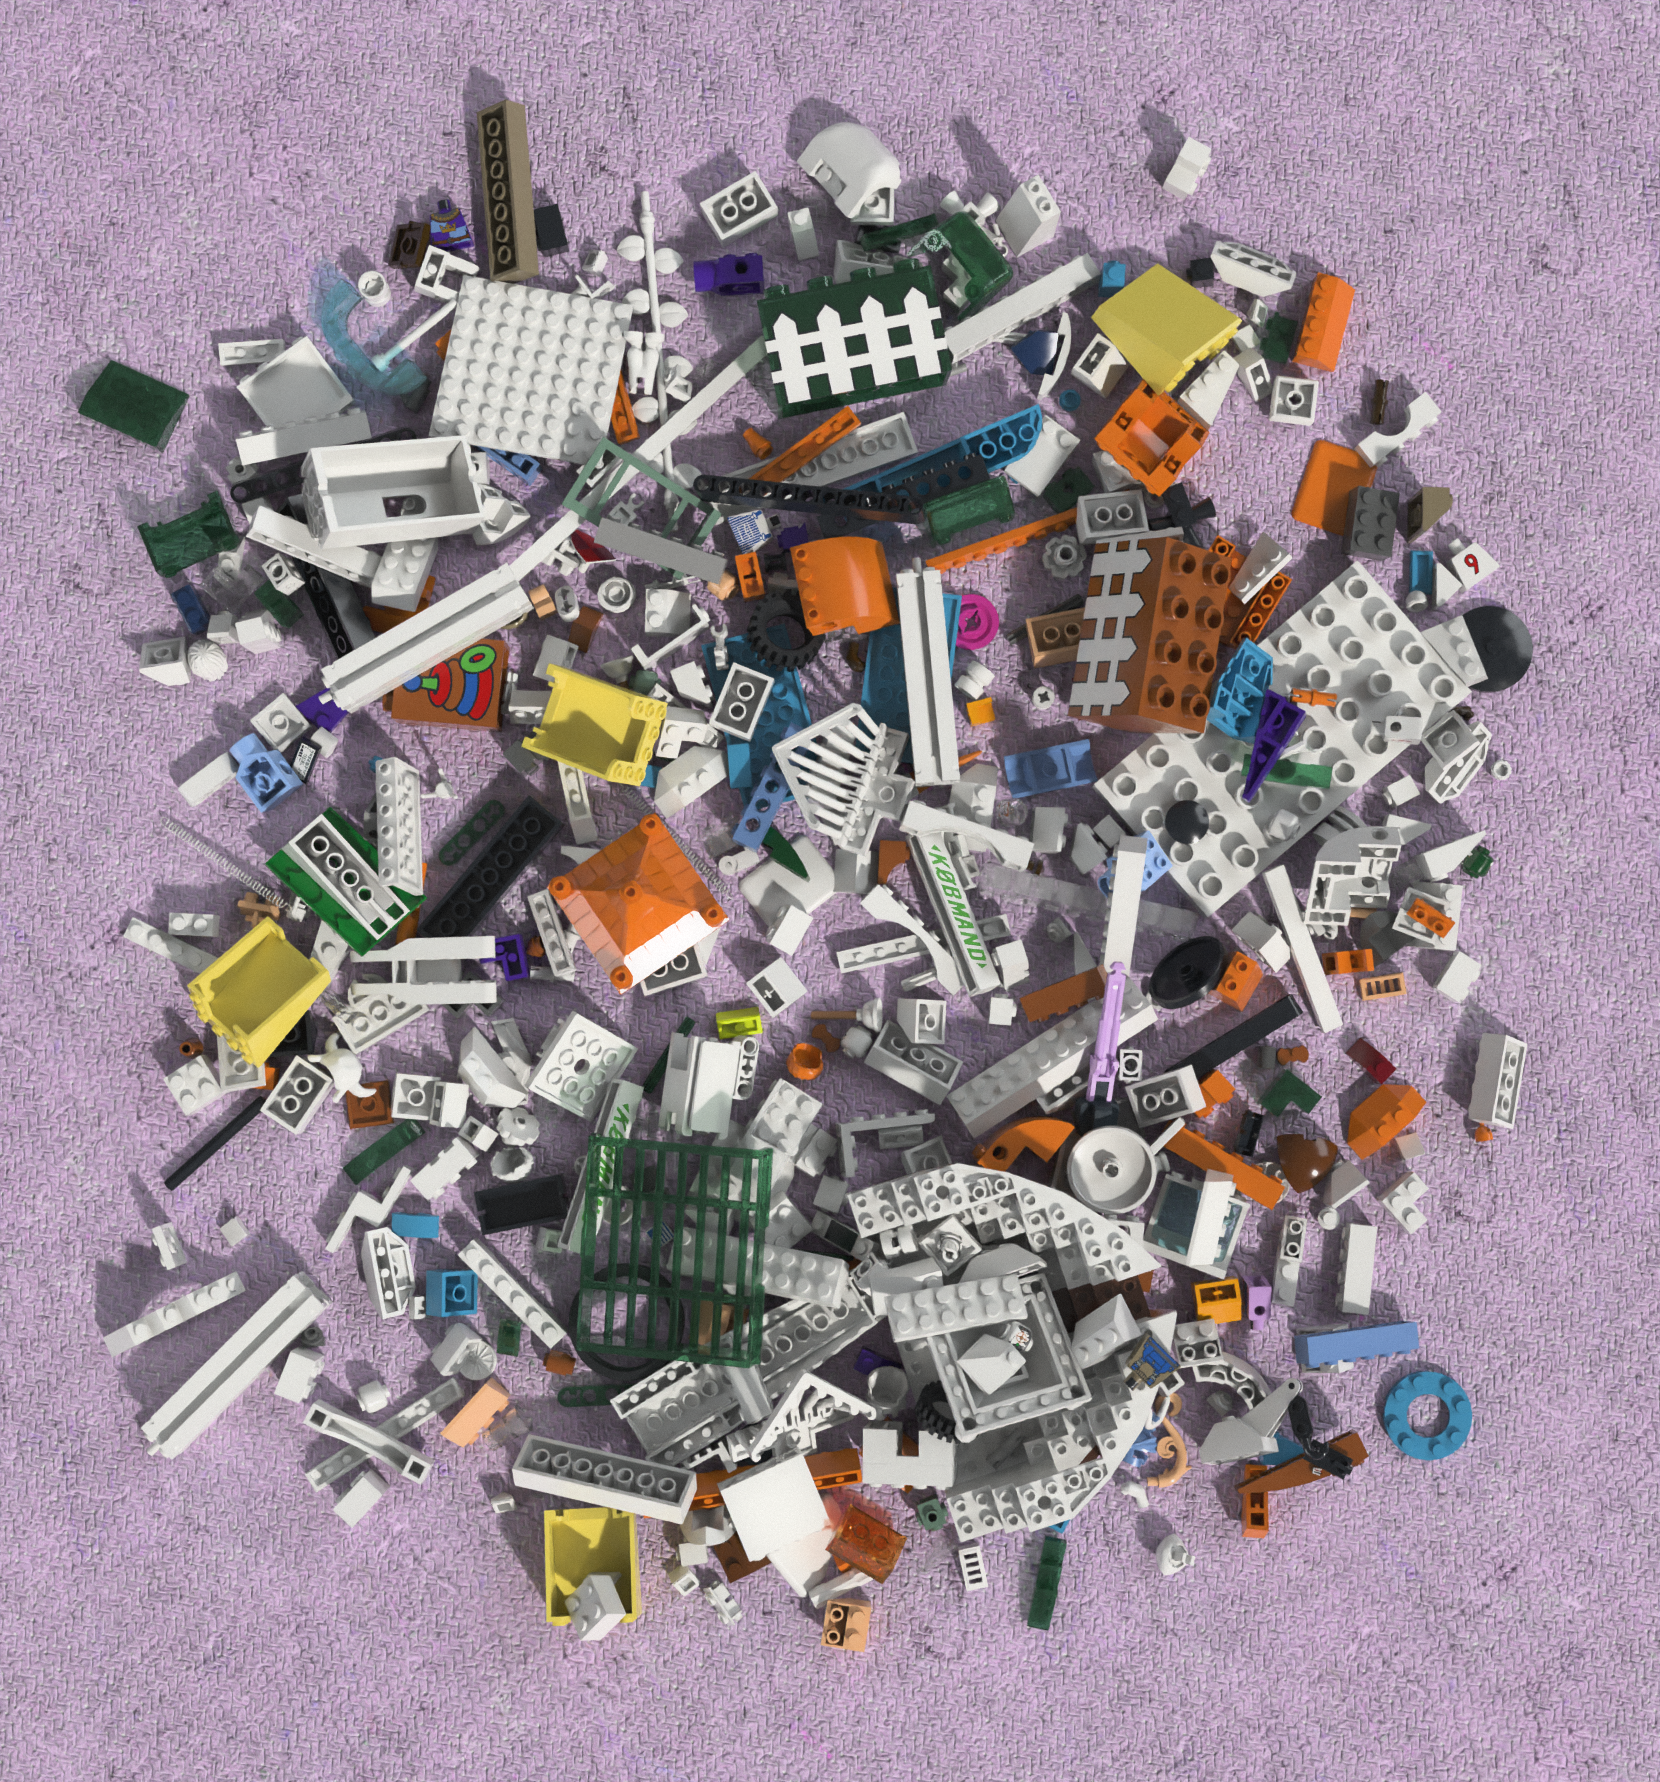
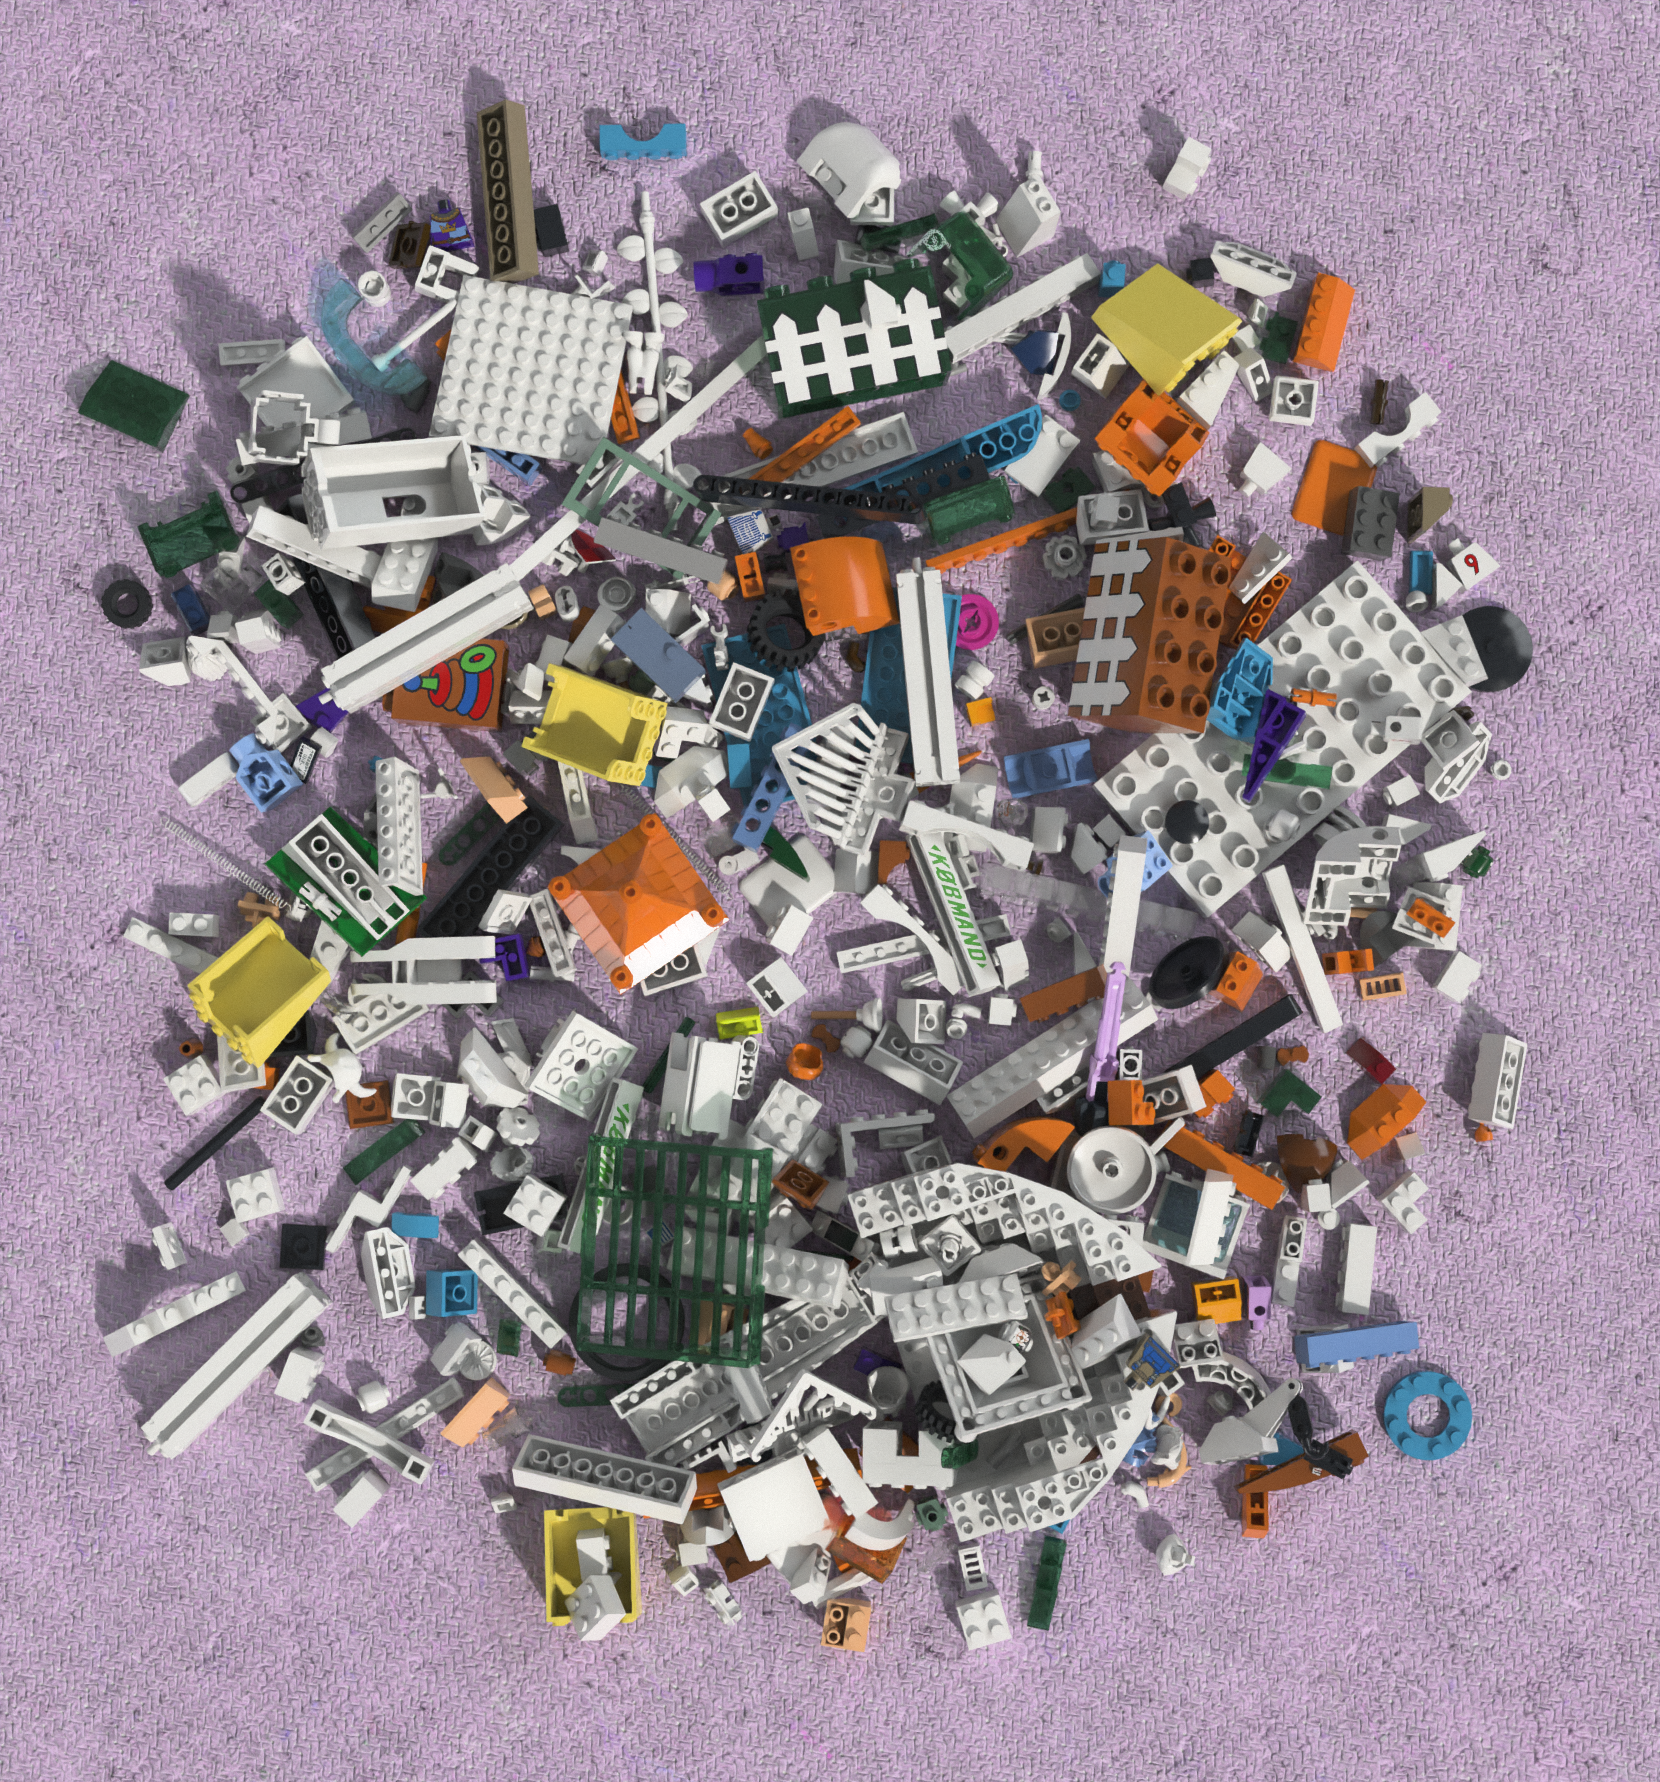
none -> black tyre [101,579,153,629]
none -> white slope [186,635,278,747]
none -> white brick [226,1167,285,1223]
none -> white piece [248,390,340,466]
none -> black tile [279,1223,328,1270]
none -> white pin [299,882,342,921]
none -> light grey plate [351,192,413,253]
none -> dark grey brick [432,552,484,604]
none -> light nougat slope [460,757,528,823]
none -> white plate [478,889,532,935]
none -> white brick [503,1174,568,1237]
none -> white slope [505,663,544,701]
none -> white slope [564,604,627,677]
none -> white brick [576,1528,613,1582]
none -> dark azure arch [599,124,687,160]
none -> sand blue brick [610,608,706,704]
none -> white slope [695,785,731,822]
none -> dark orange slope [772,1159,830,1210]
none -> white slope [790,1548,832,1604]
none -> white wedge [800,1423,878,1519]
none -> white arch [844,1499,916,1550]
none -> white slope [864,280,902,329]
none -> clear green beam [941,1439,979,1469]
none -> white plate [945,1018,967,1039]
none -> white arm [951,1004,982,1019]
none -> white brick [955,1589,1012,1651]
none -> white pin [1026,151,1043,181]
none -> light nougat hips [1042,1260,1082,1296]
none -> orange hips [1044,1292,1081,1339]
none -> white brick [1089,493,1120,529]
none -> orange brick [1108,1080,1155,1125]
none -> white hair [1150,1424,1184,1470]
none -> white torso [1239,442,1292,498]
none -> white slope [1301,1179,1332,1212]

